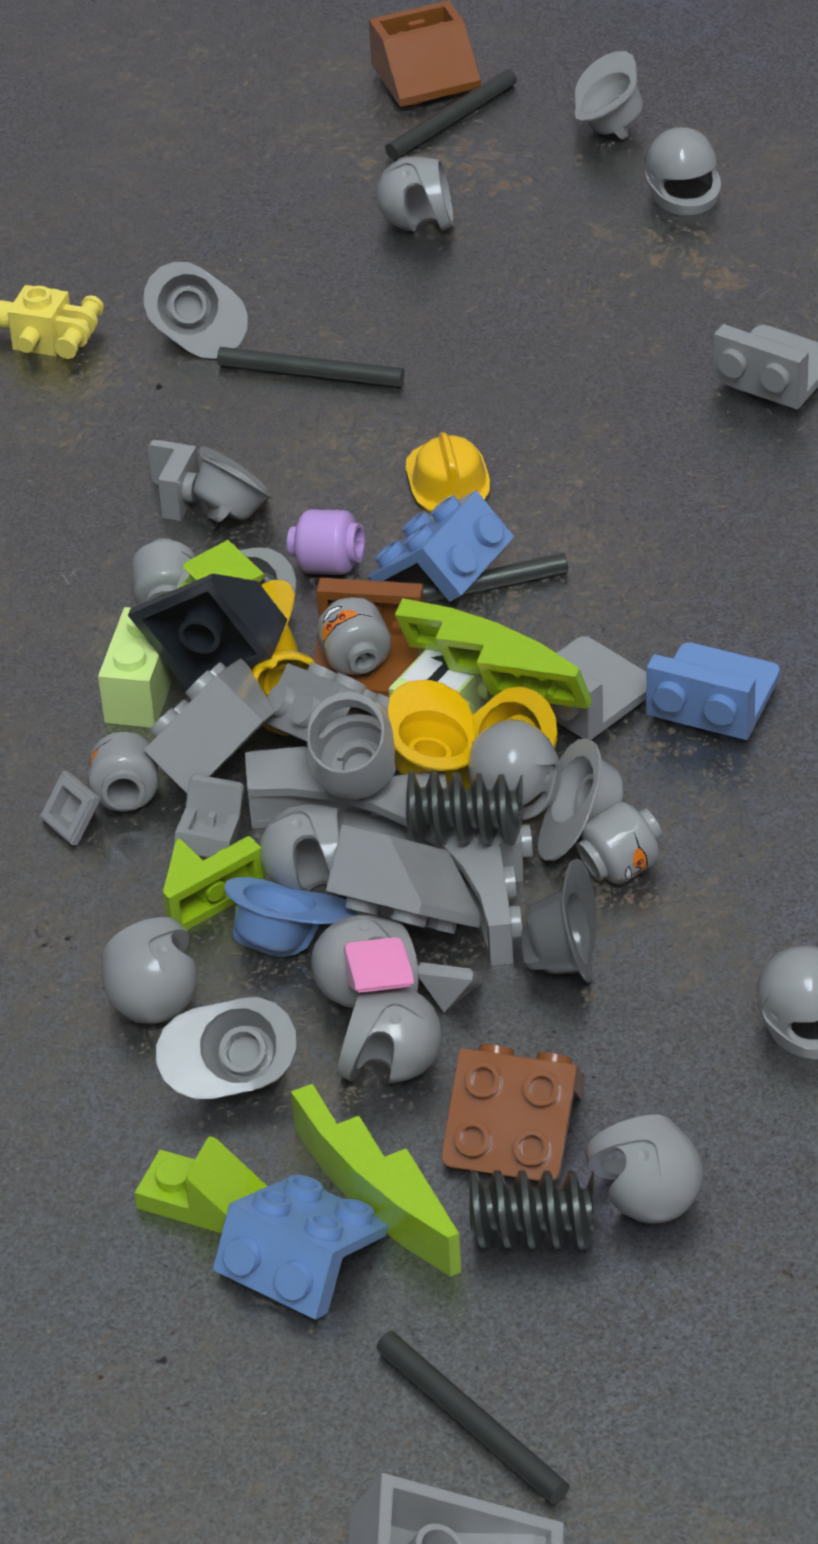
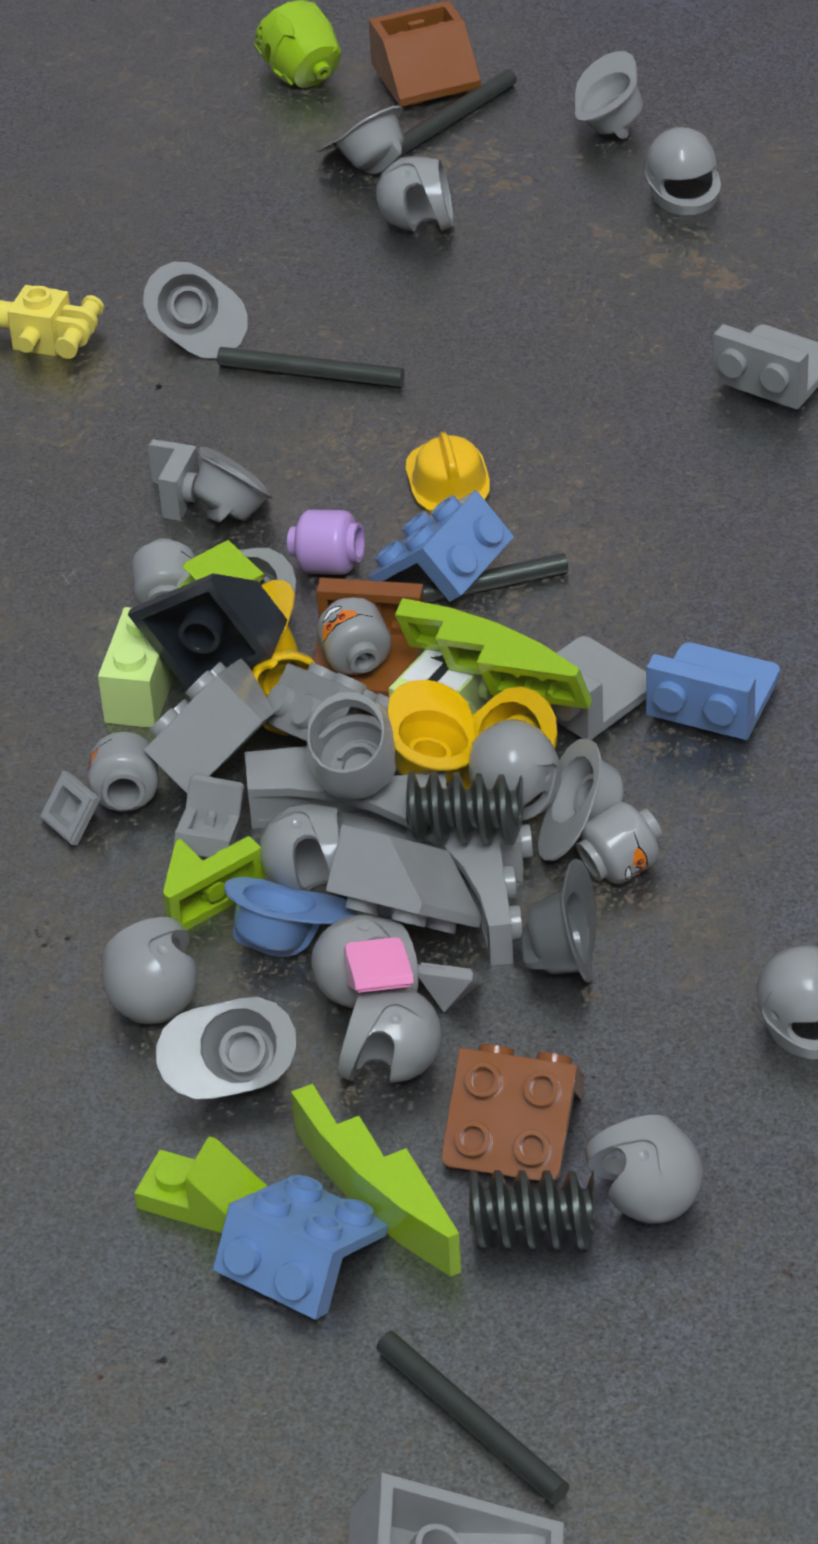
none -> lime helmet [254,0,341,88]
none -> light grey piece [316,106,404,174]

